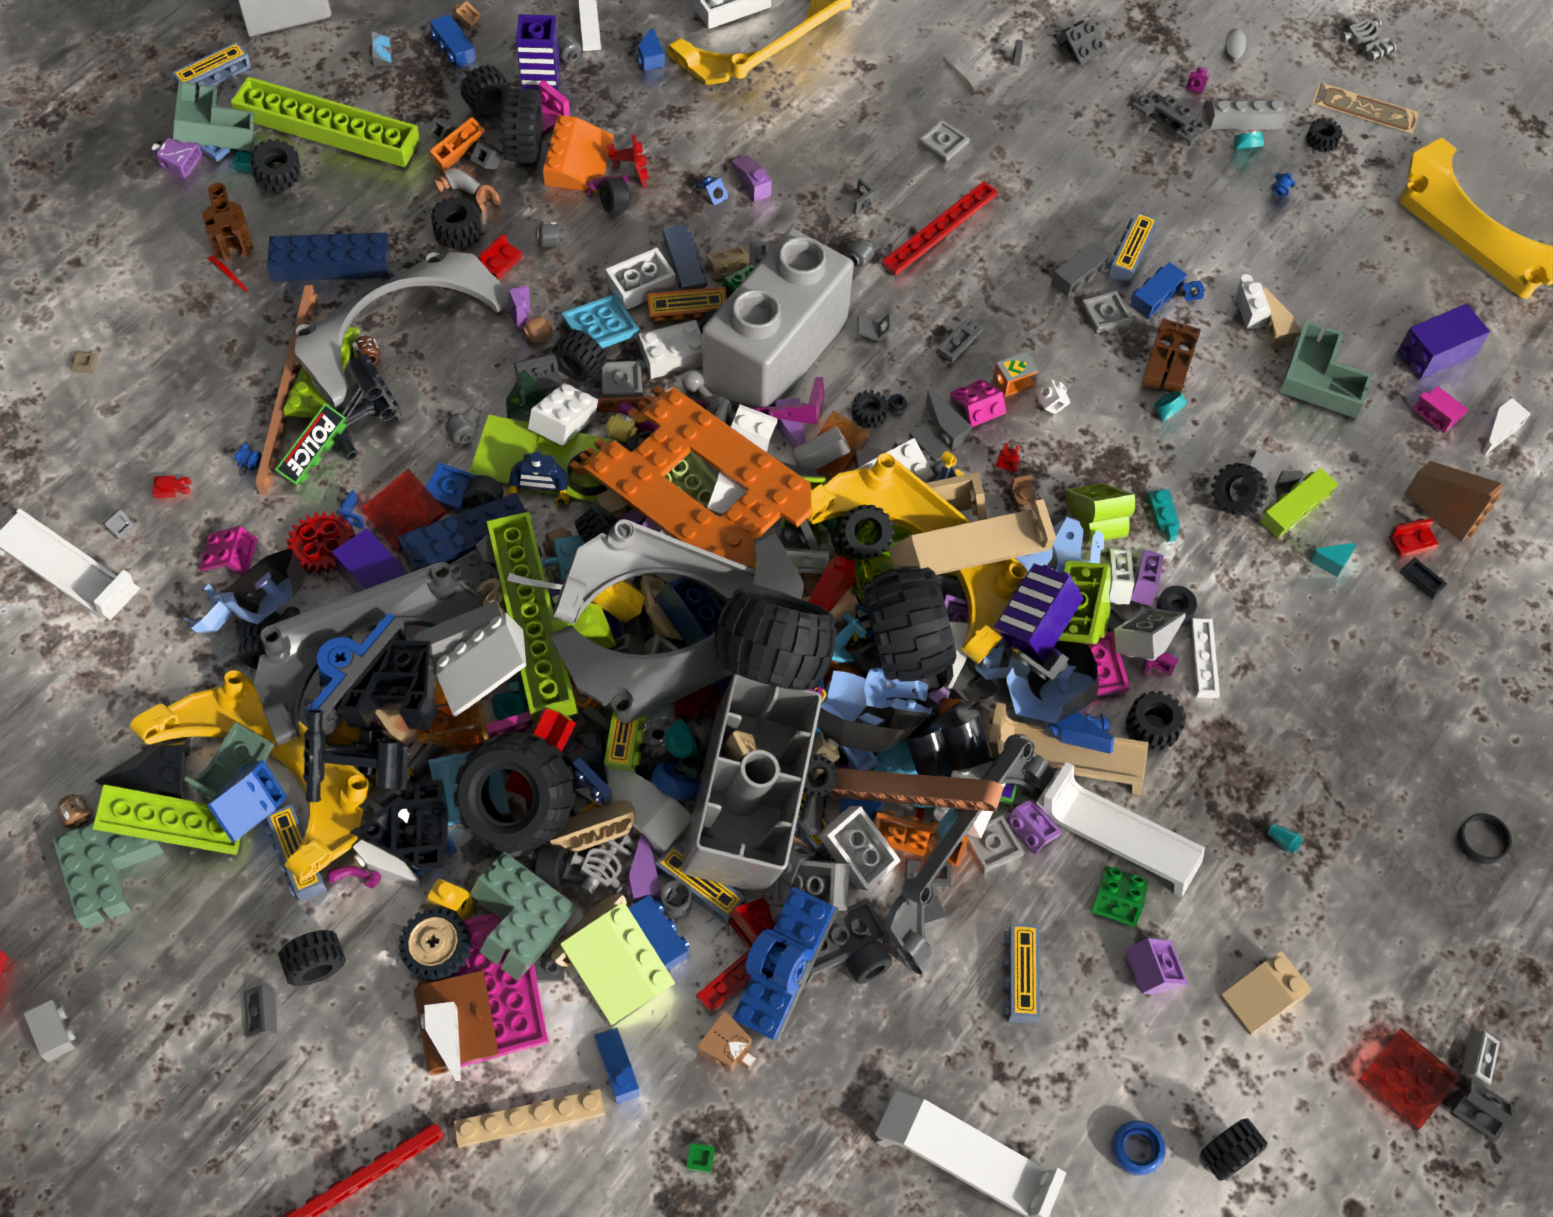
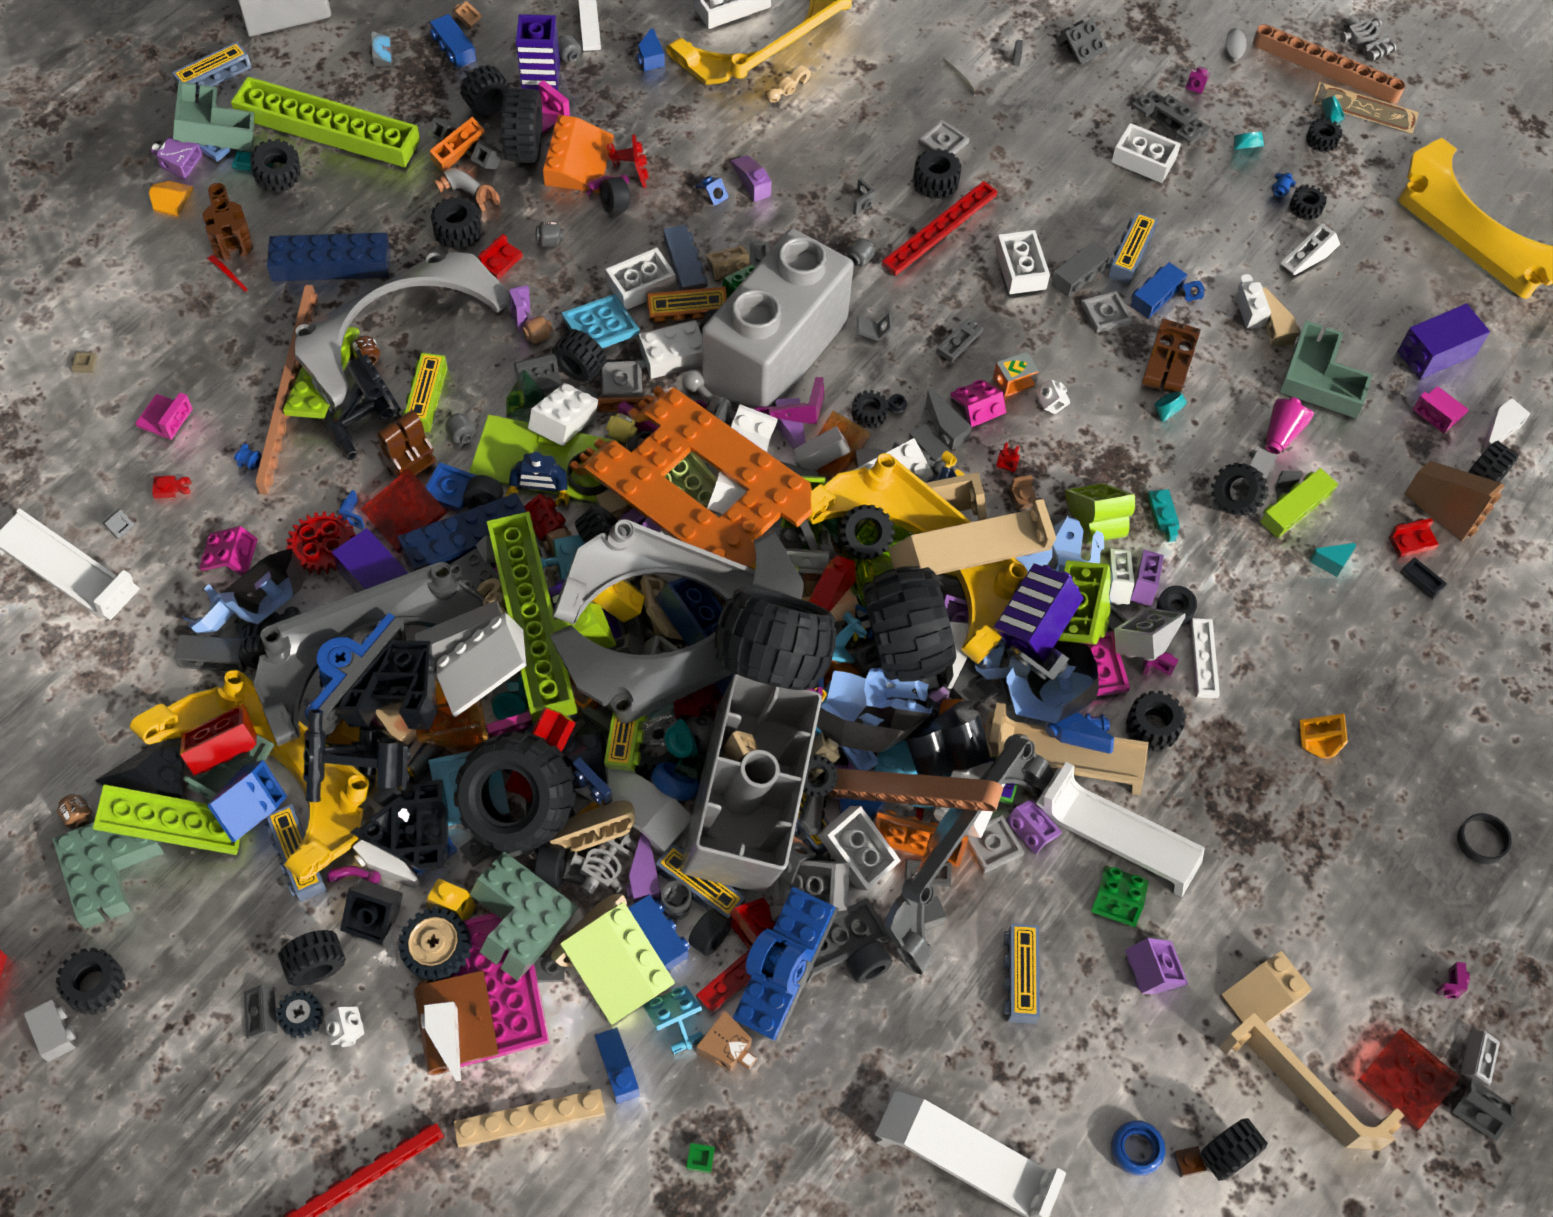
brick [275,403,347,486] -> none
white sticker [507,573,562,590] -> none
light grey slope [1204,100,1287,130] -> none
teal cone [1267,823,1304,854] -> none
none -> black tyre [56,947,126,1015]
none -> dark pink bracket [135,393,193,440]
none -> light orange slope [149,181,193,216]
none -> dark grey brick [174,634,247,673]
none -> red slope [180,704,257,776]
none -> black wheel [276,990,324,1038]
none -> white brick [324,1007,364,1047]
none -> black slope [340,878,403,945]
none -> reddish brown connector [375,410,436,484]
none -> brick [401,353,448,433]
none -> red bracket [524,493,568,542]
none -> medium azure plate [643,985,704,1054]
none -> black tyre [688,909,731,956]
none -> tan piece [767,65,811,103]
none -> black tyre [913,148,962,199]
none -> white brick [995,230,1050,294]
none -> white brick [1112,123,1181,183]
none -> reddish brown plate [1173,1146,1206,1177]
none -> tan panel [1219,1013,1405,1151]
none -> nougat beam [1253,24,1406,103]
none -> dark pink cone [1265,397,1314,454]
none -> white slope [1280,223,1340,275]
none -> black tyre [1290,185,1327,220]
none -> light orange slope [1300,713,1348,758]
none -> teal piece [1322,95,1345,124]
none -> magenta bracket [1436,962,1470,999]
none -> black tyre [1468,440,1519,482]

